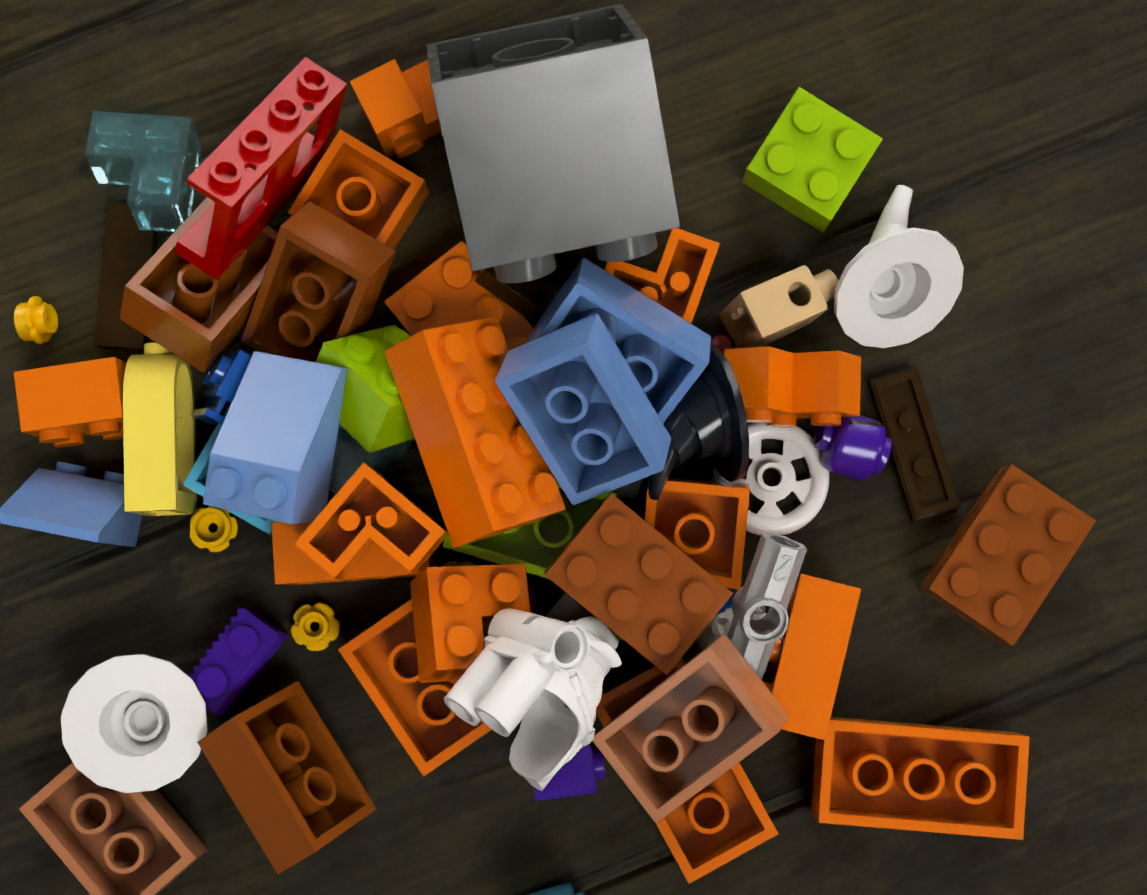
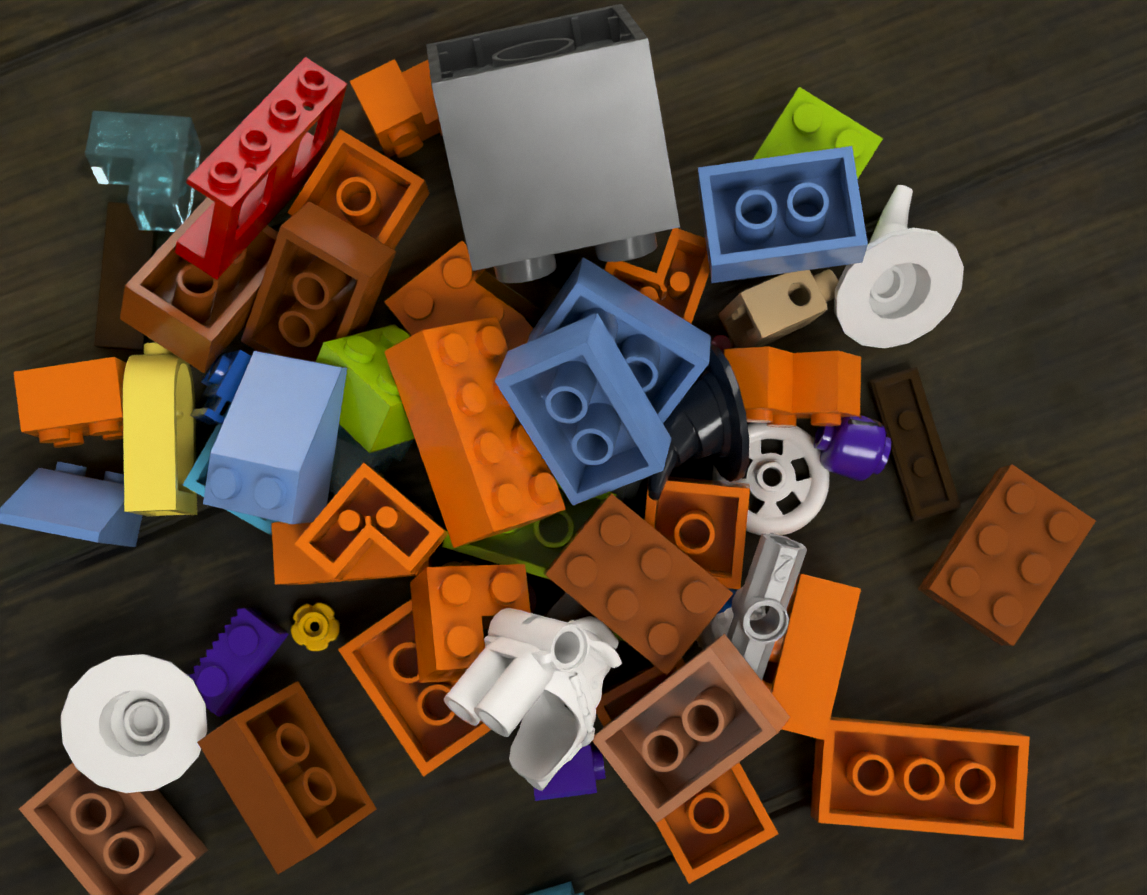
yellow plate [14,296,58,344] -> none
yellow plate [190,506,238,552] -> none
none -> medium blue brick [698,146,868,283]

